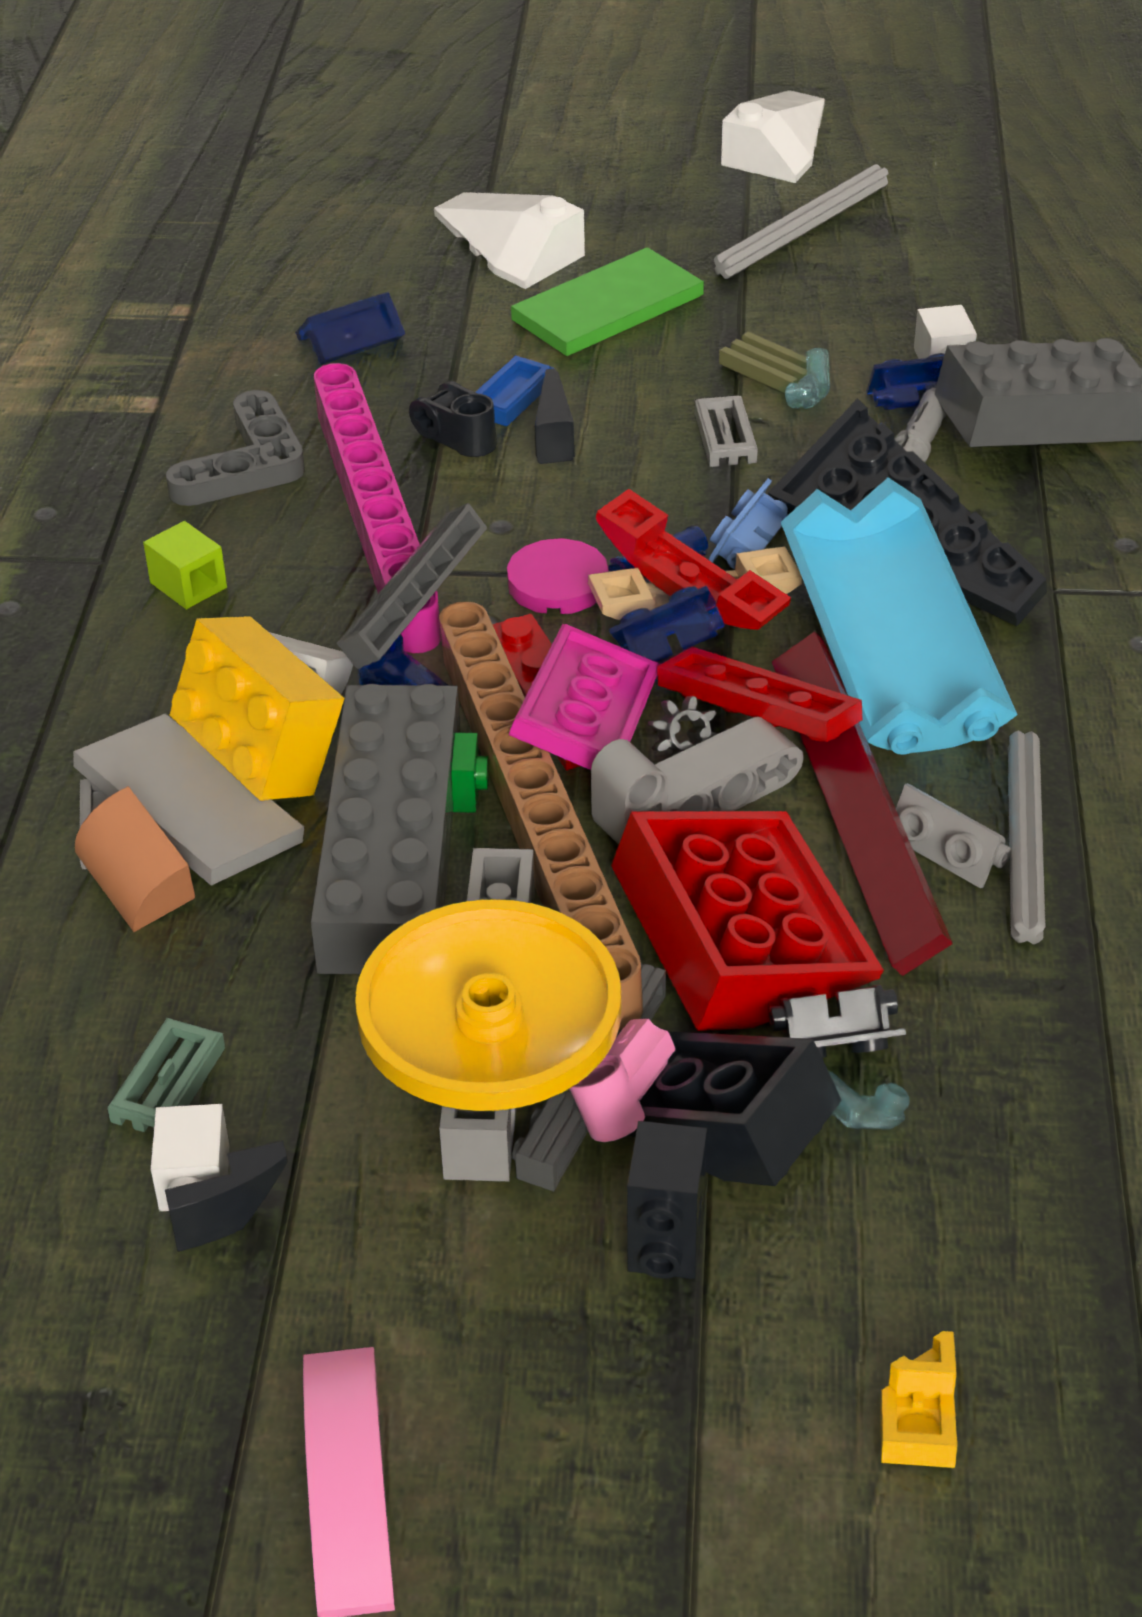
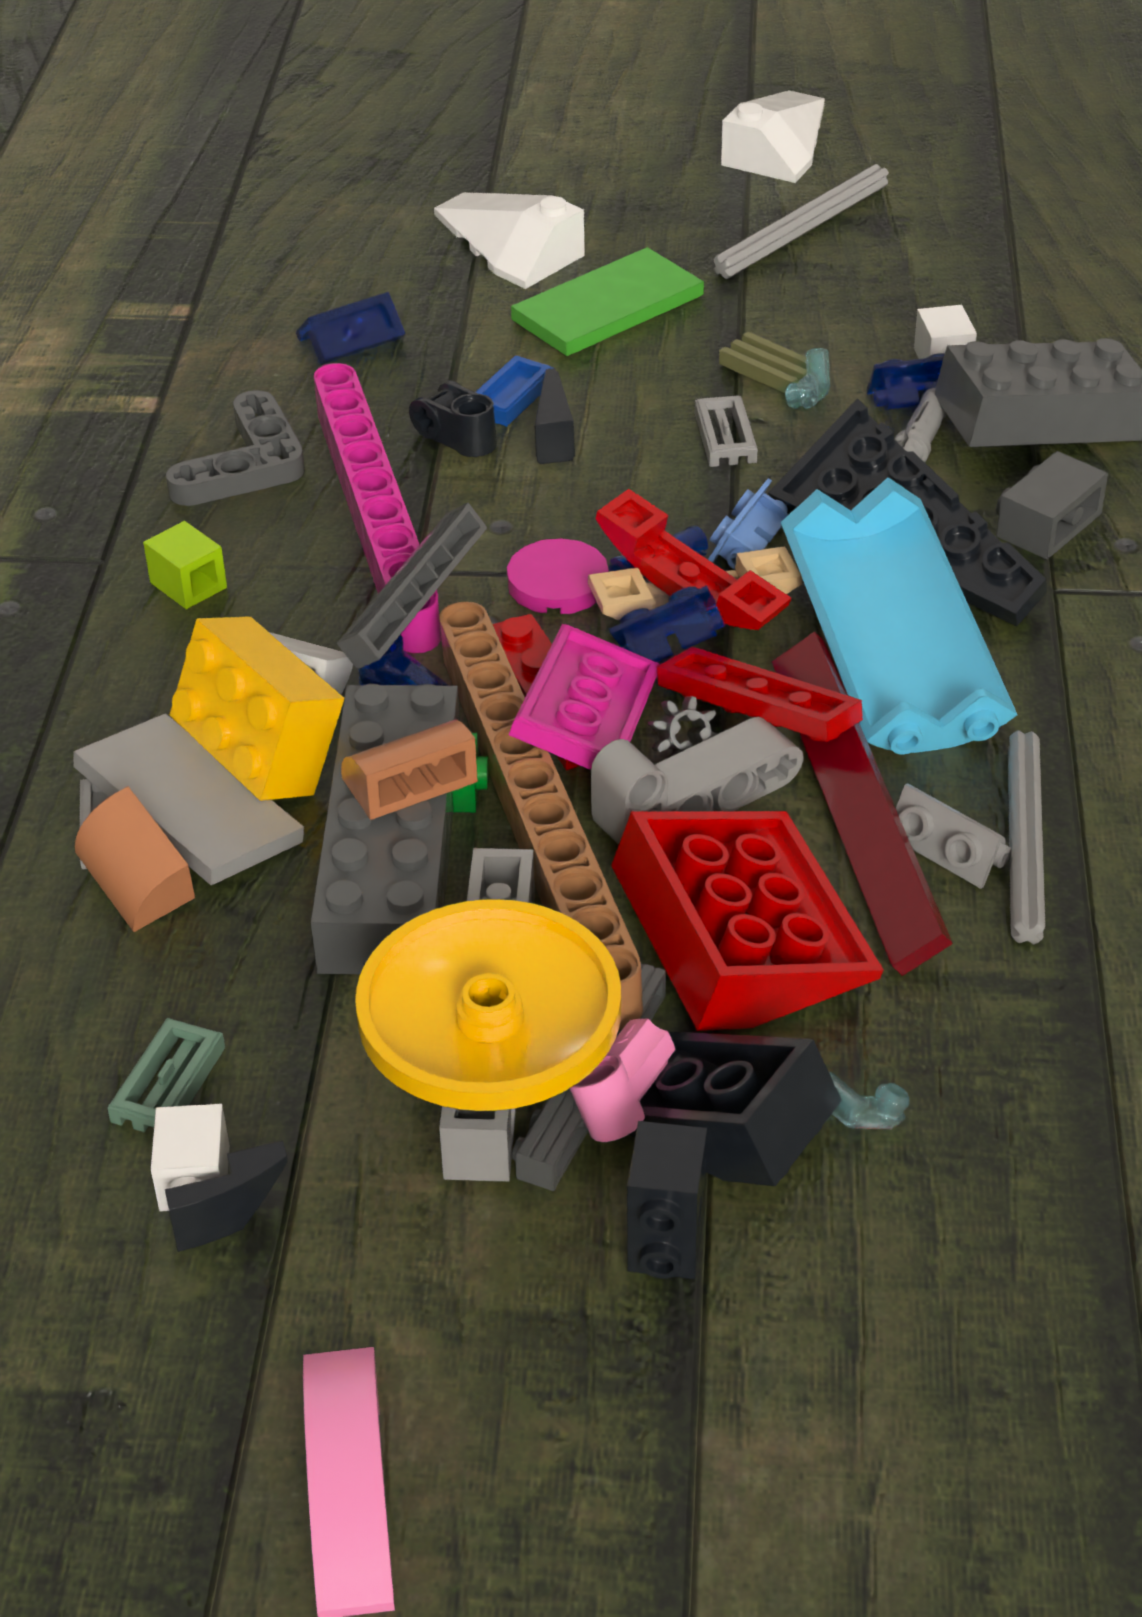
hinge [768,985,906,1058] -> none
yellow slope [880,1331,957,1468] -> none
none -> nougat brick [341,720,477,820]
none -> dark grey brick [996,451,1108,559]

